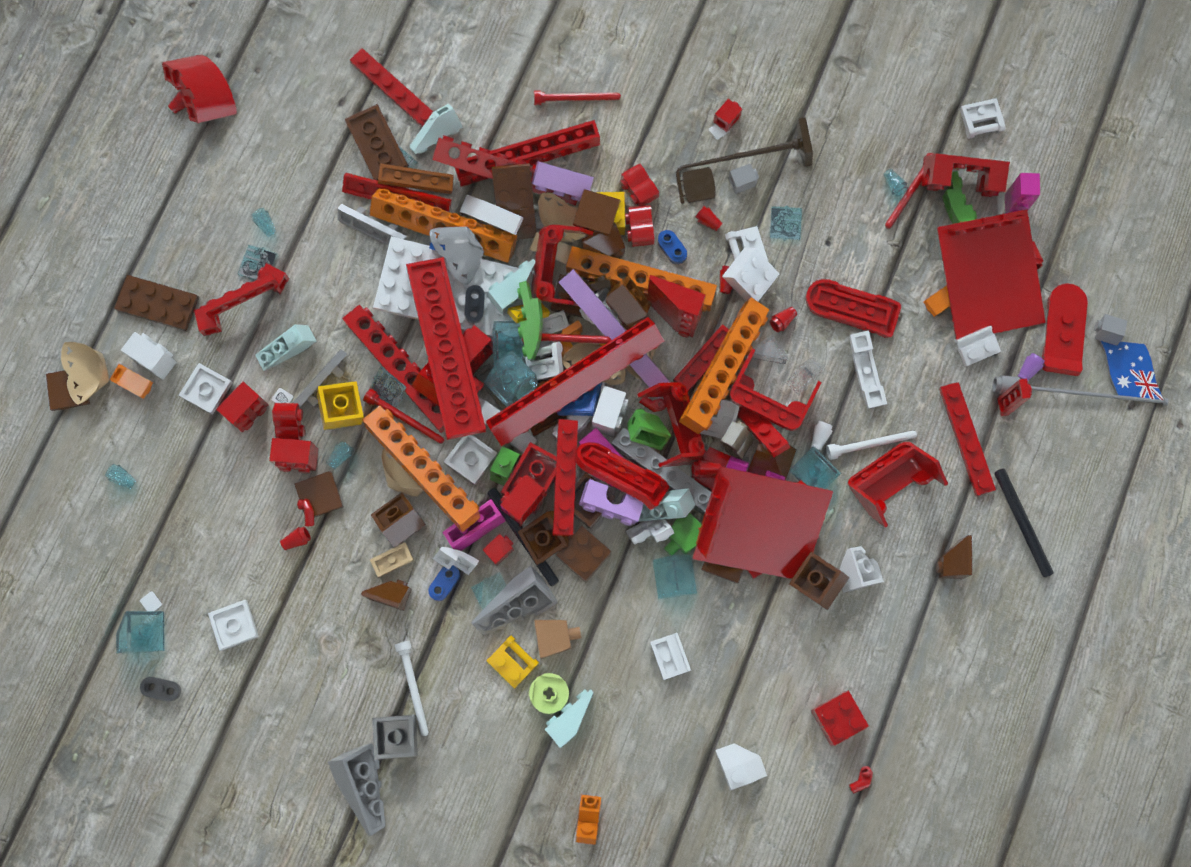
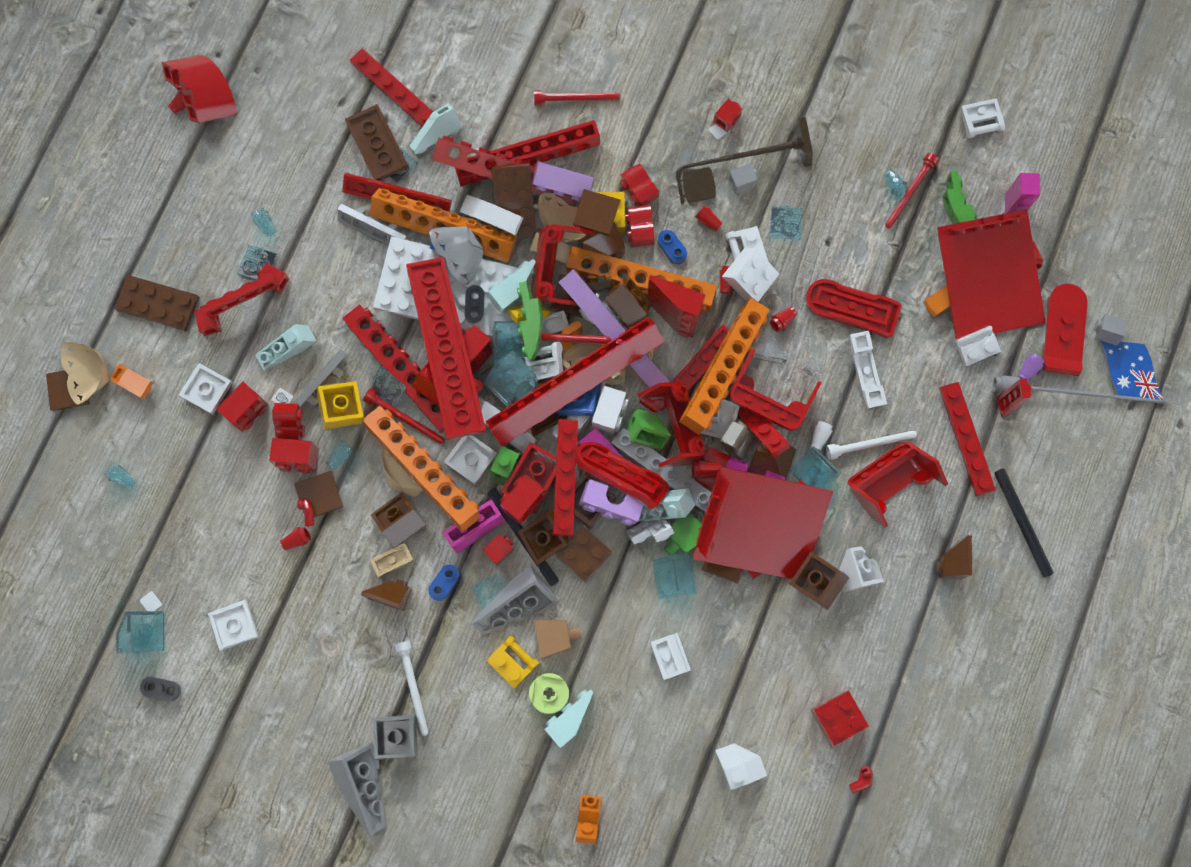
white brick [121,332,177,380] -> none
dark orange plate [378,163,454,194] -> none
white slope [433,547,479,575] -> none
red plate [921,153,1010,197] -> none

